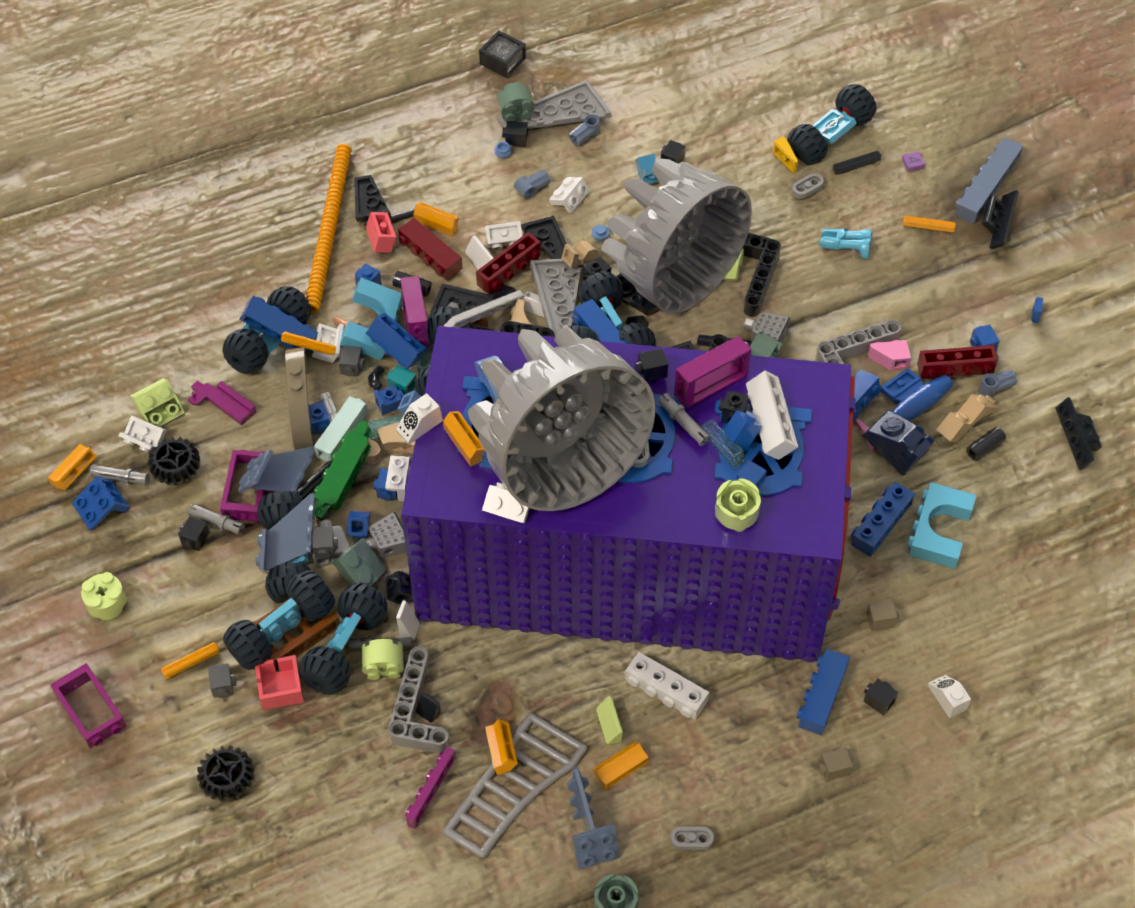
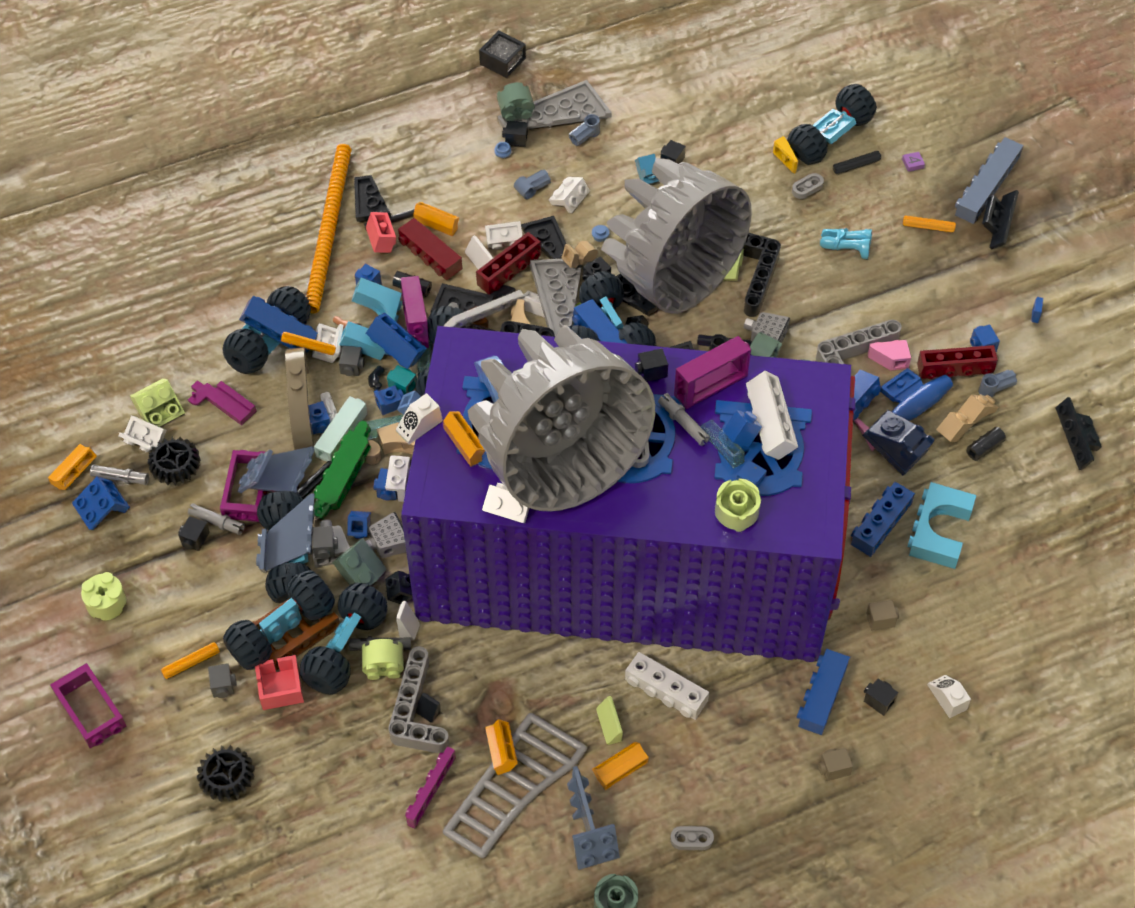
black brick [719,391,751,424] -> none

